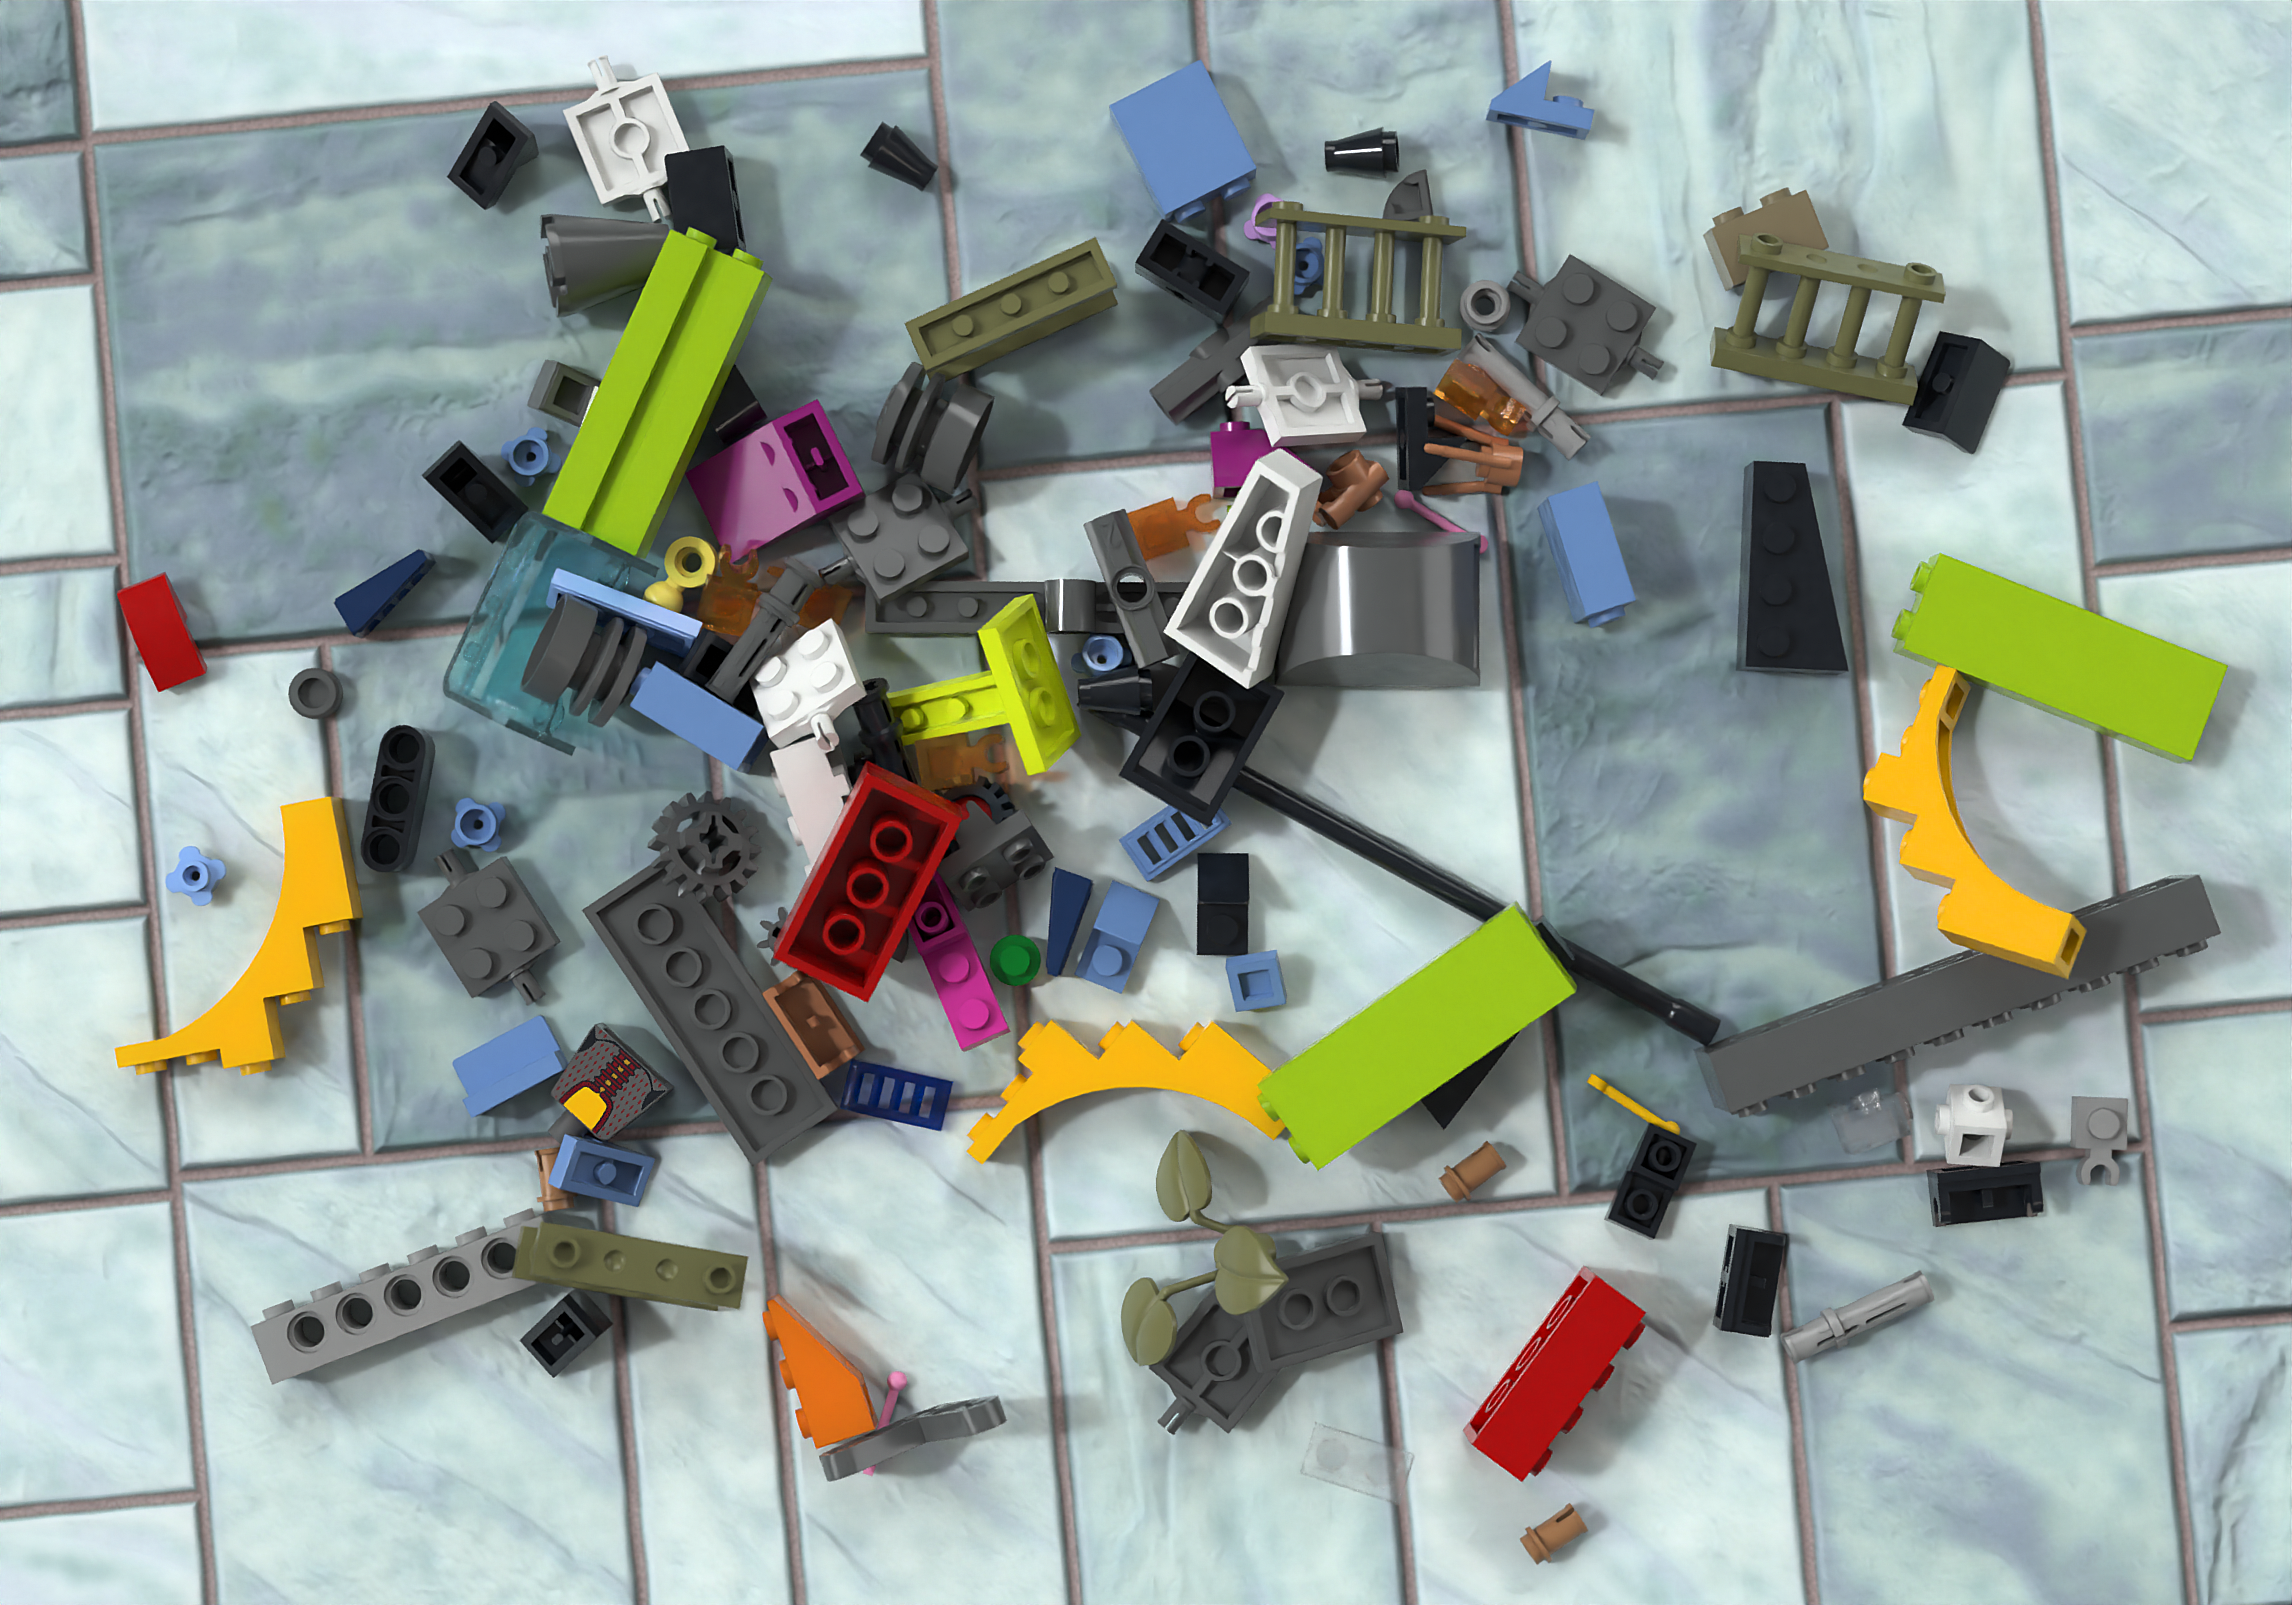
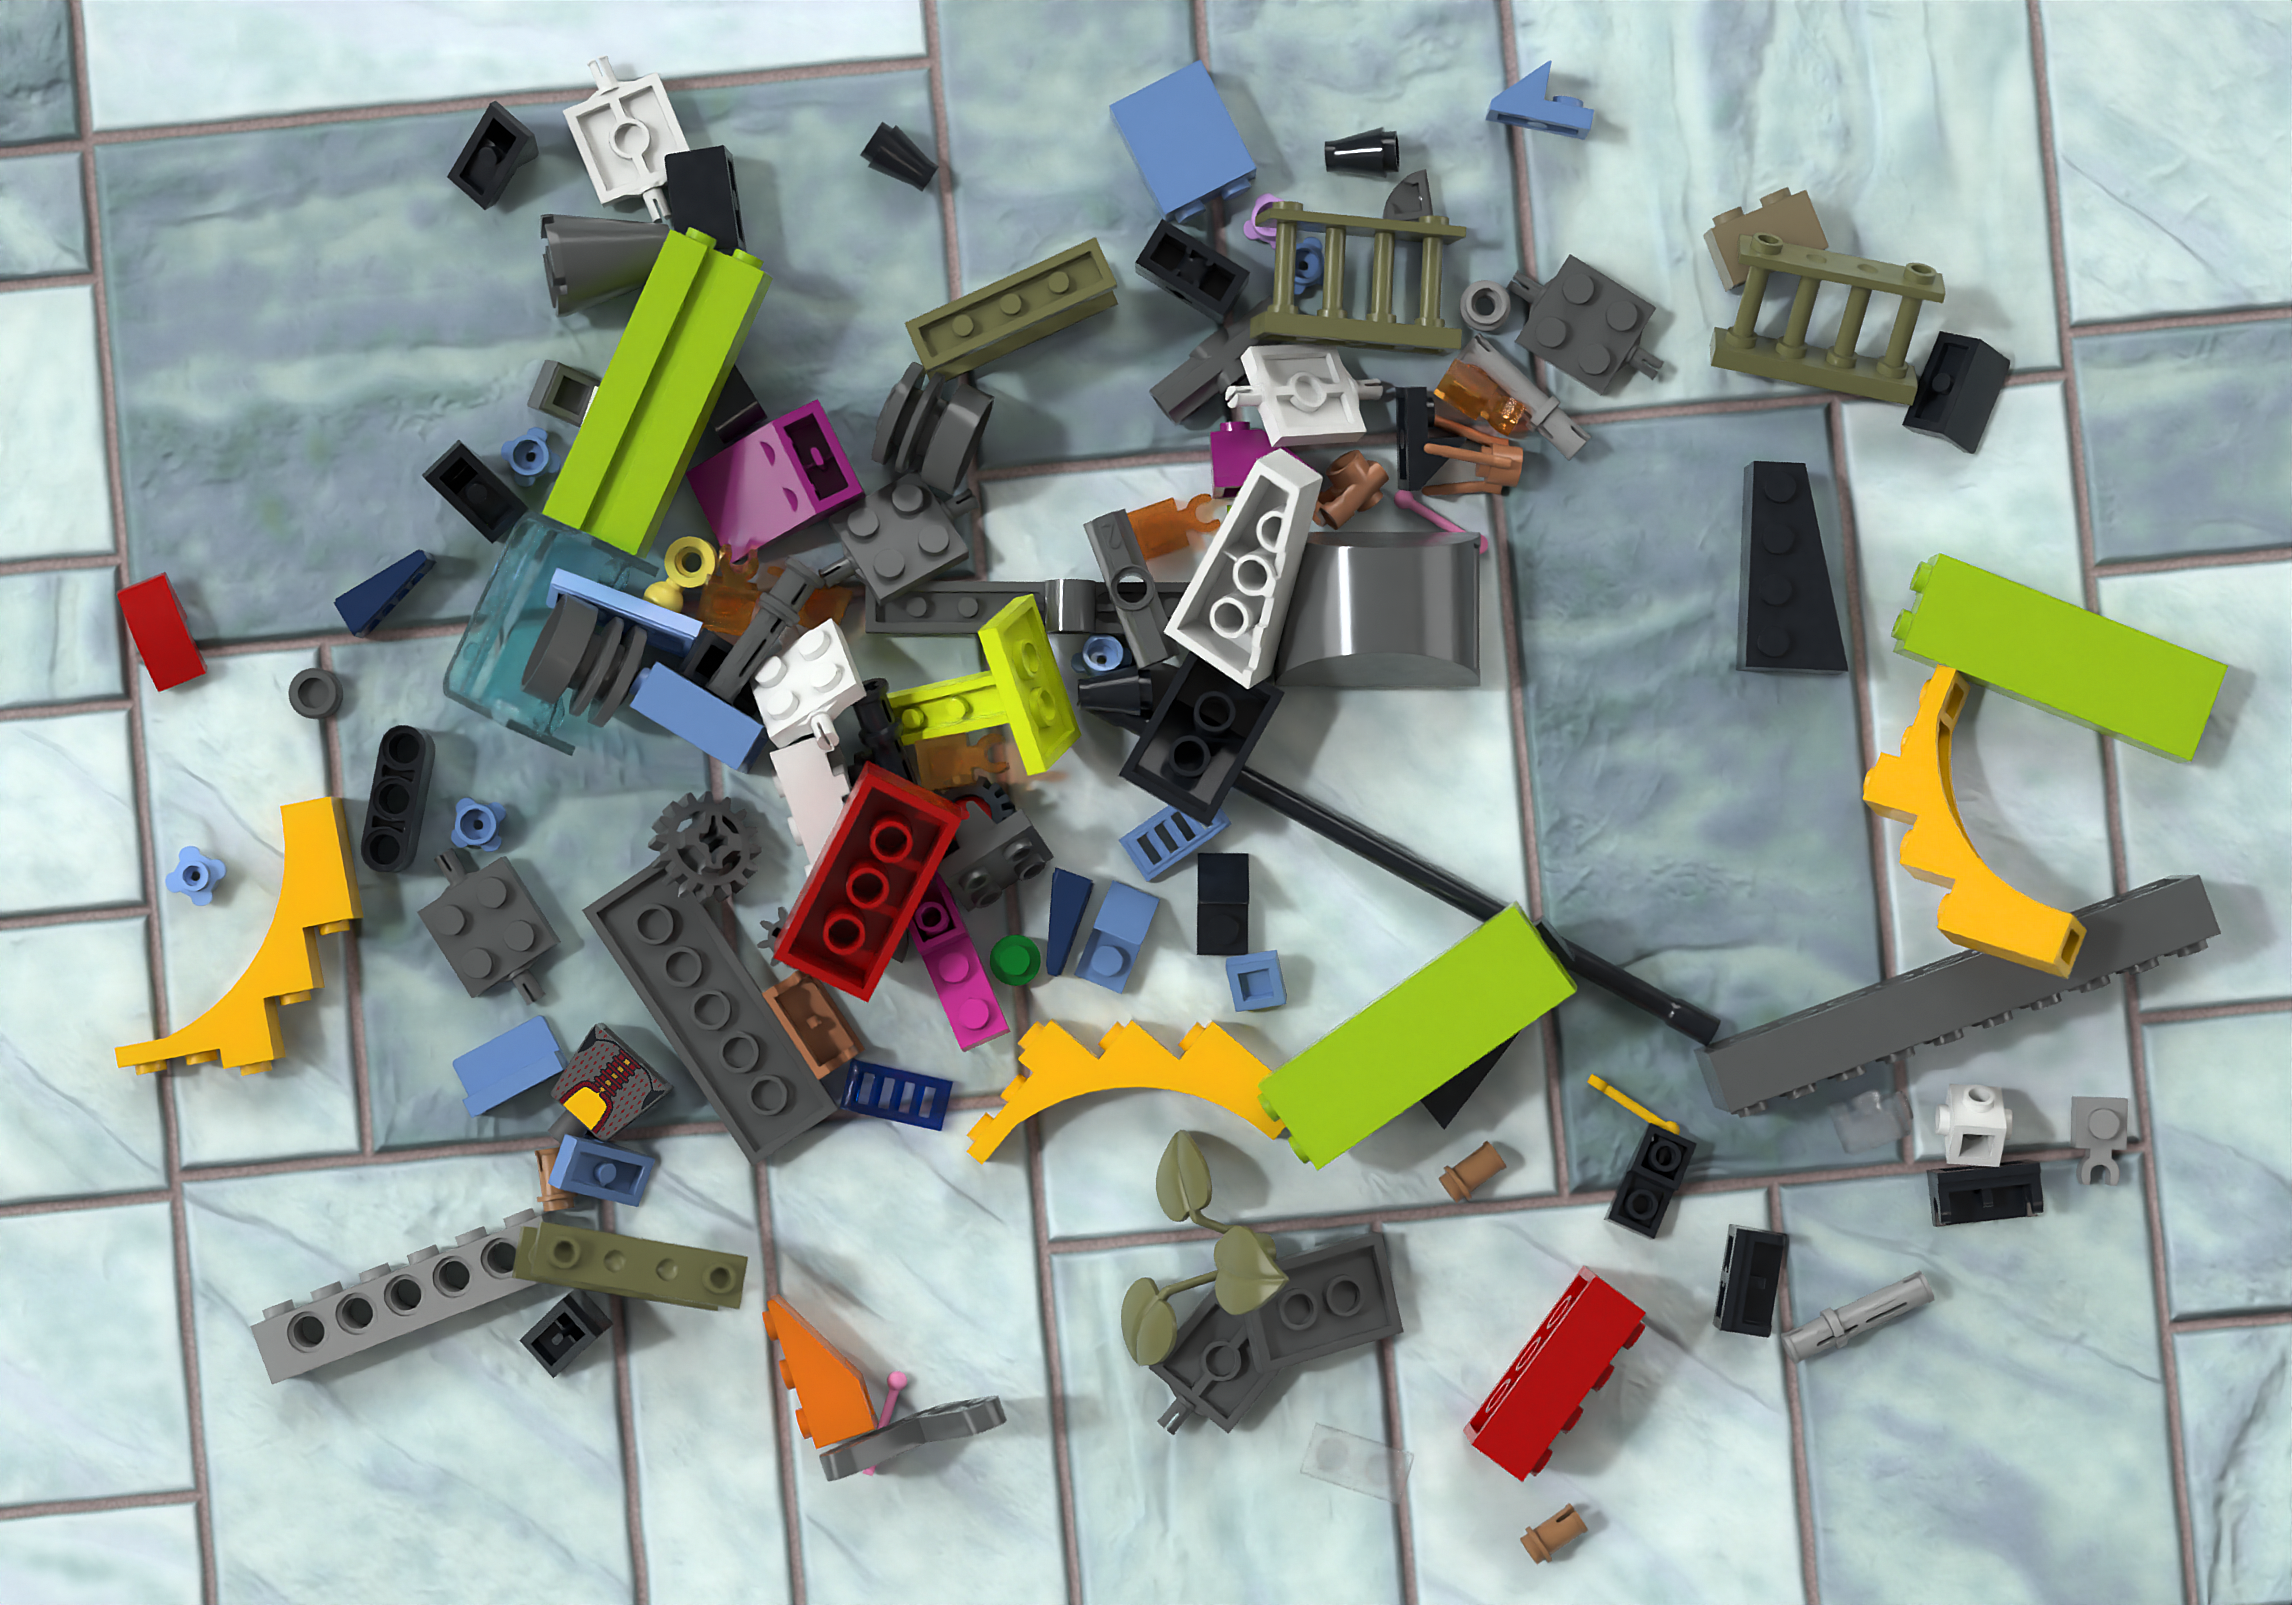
medium blue brick [1537,481,1636,629] -> none

